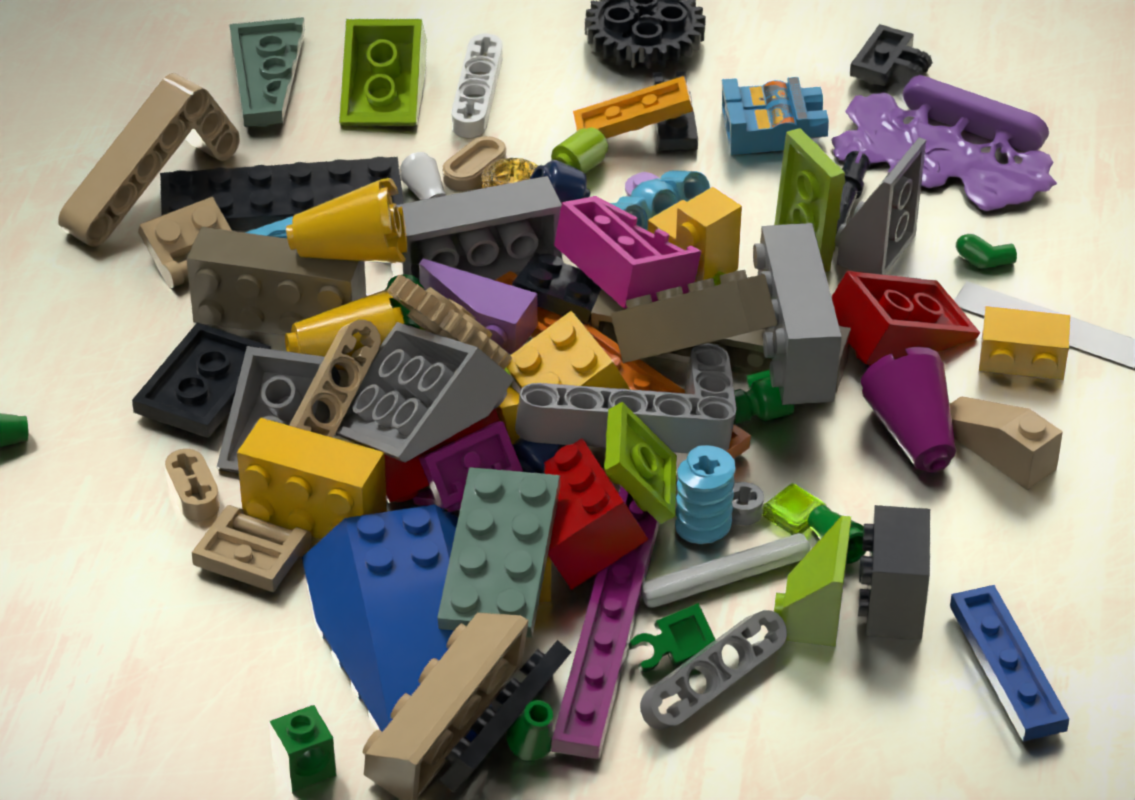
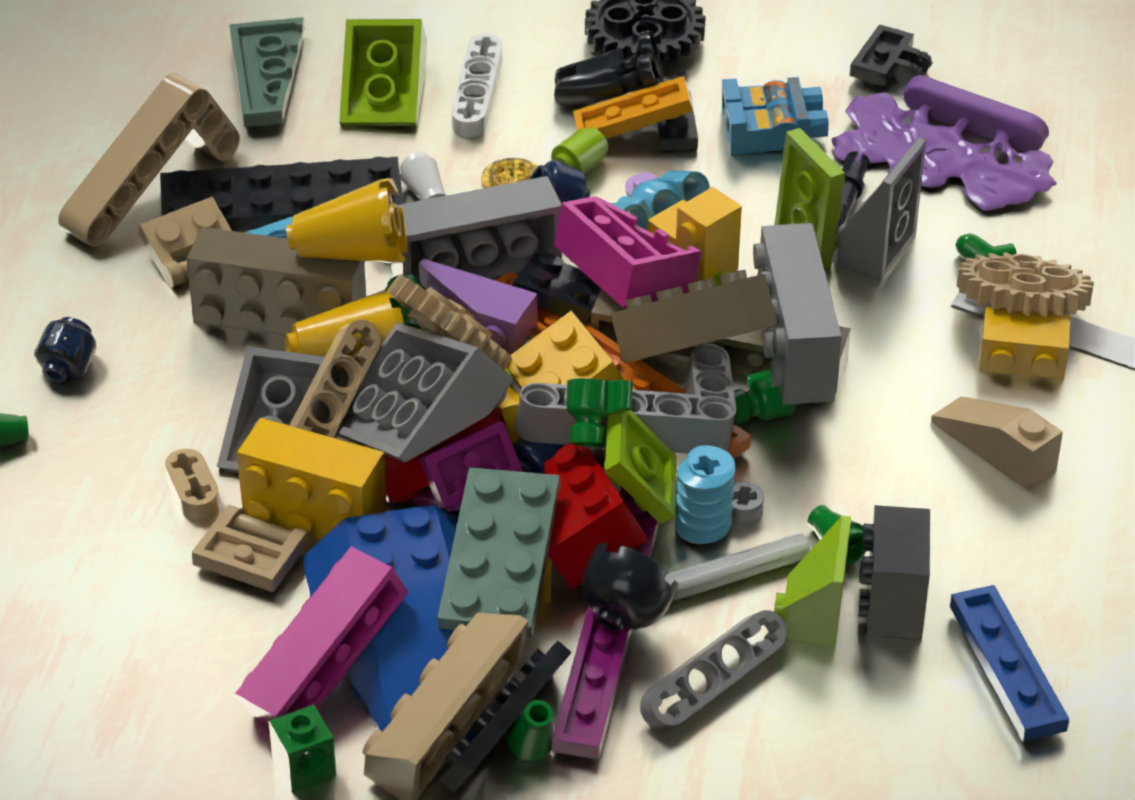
black plate [132,322,271,438] -> none
tan tile [442,136,507,191] -> none
green plate [628,603,716,672] -> none
clear neon green tile [763,483,826,535] -> none
red slope [831,271,980,366] -> none
magenta cone [861,347,956,472] -> none
none -> dark blue head [34,317,97,383]
none -> dark pink brick [235,547,409,726]
none -> black piece [554,30,663,107]
none -> green piece [566,378,633,447]
none -> black cylinder [582,543,678,632]
none -> tan gear [956,253,1094,317]

